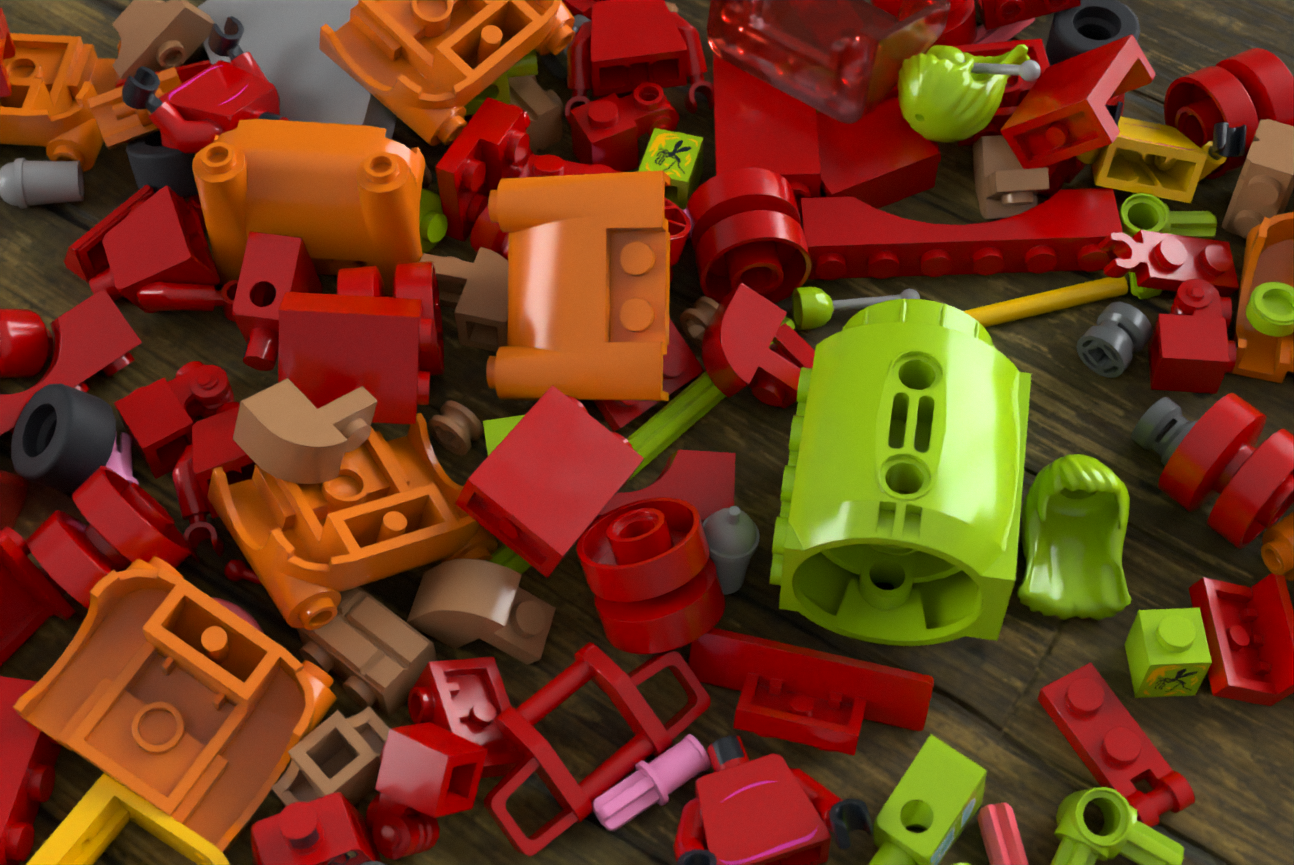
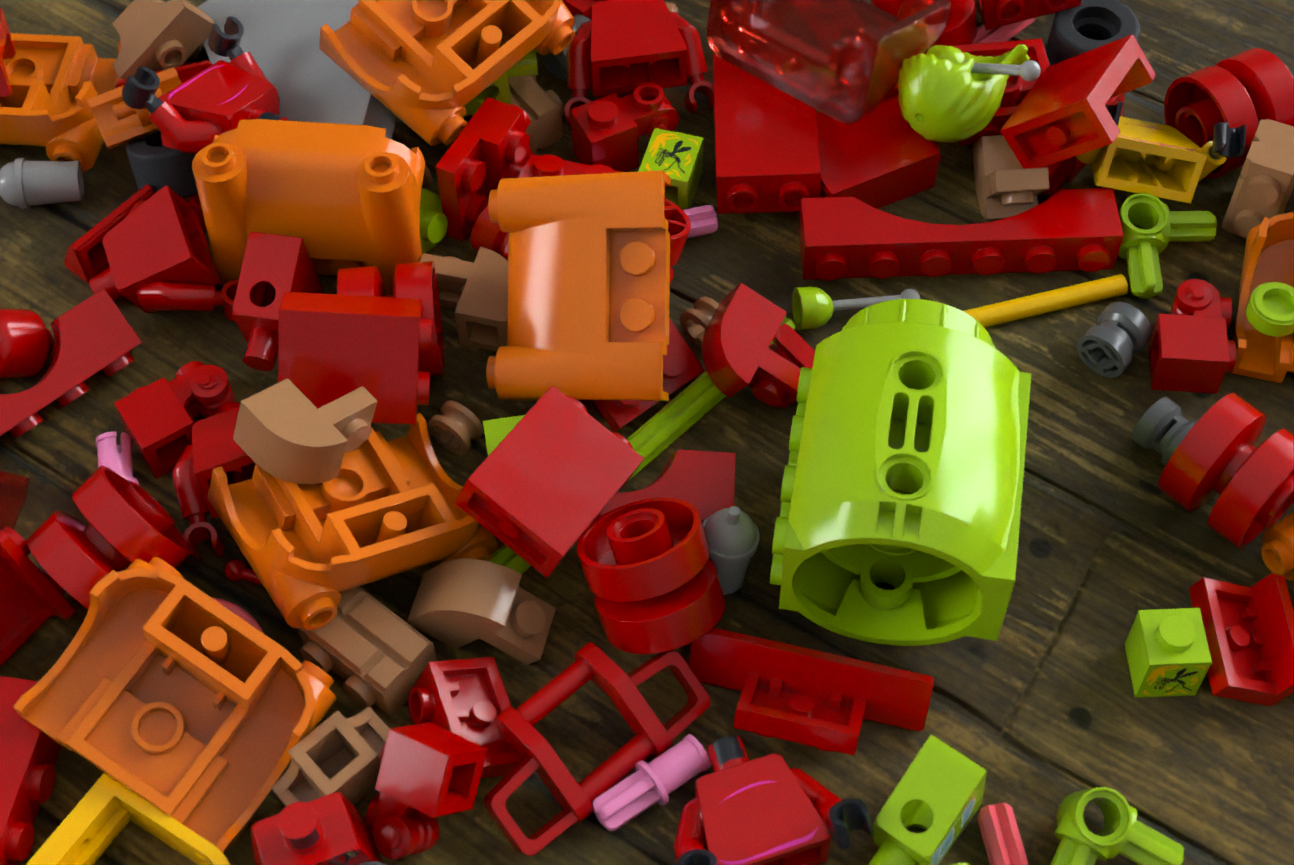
black tyre [11,384,116,493] -> none
red wheel [686,168,811,304] -> none
lime piece [1017,454,1132,621] -> none
red plate [1037,662,1195,828] -> none
red plate [1099,230,1239,297] -> none

